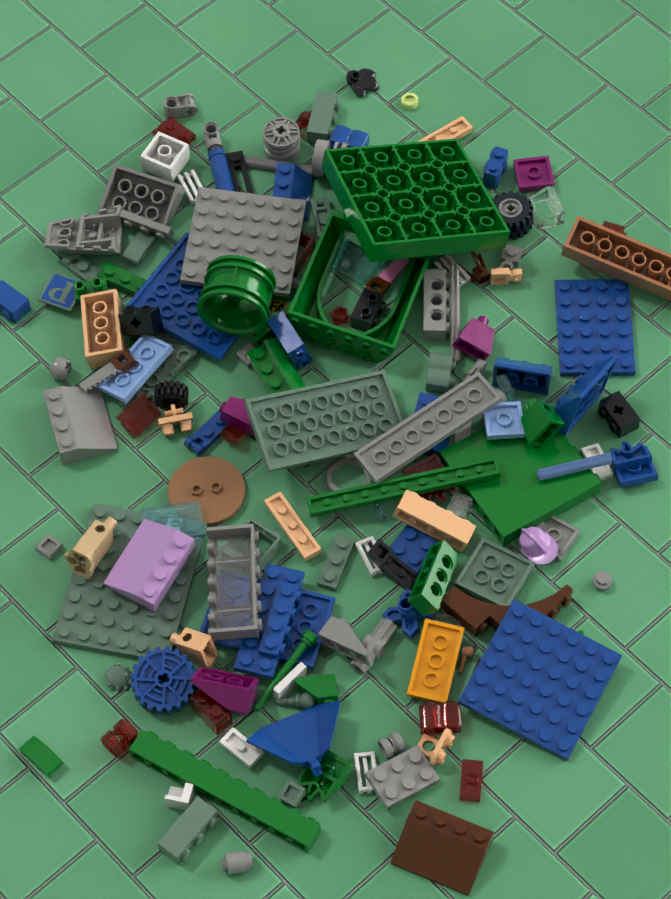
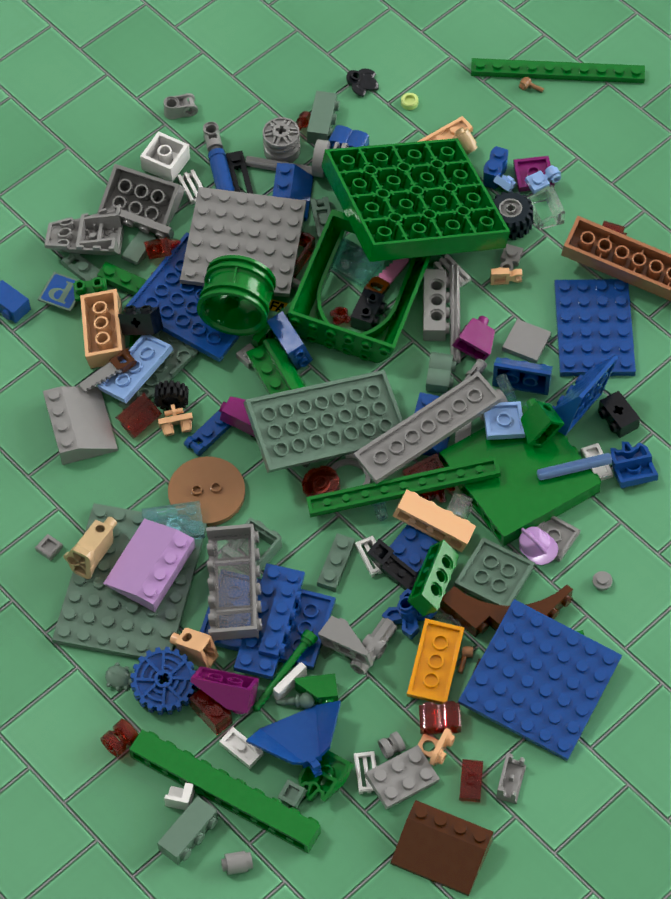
green slope [19,735,64,777] -> none
light grey piece [50,357,71,381] -> none
clear red plate [153,116,196,144] -> none
clear red plate [220,425,246,445] -> none
light nougat plate [264,491,322,561] -> none
reddish brown plant [455,251,490,284] -> none
none -> clear red tile [144,237,181,259]
none -> clear red tile [302,465,340,497]
none -> tan brick [453,127,478,155]
none -> green plate [471,58,645,83]
none -> light blue plate [493,175,517,191]
none -> light grey hinge [496,753,526,804]
none -> light grey tile [502,319,551,364]
none -> medium nougat hand [519,77,544,92]
none -> light blue plate [525,165,561,194]

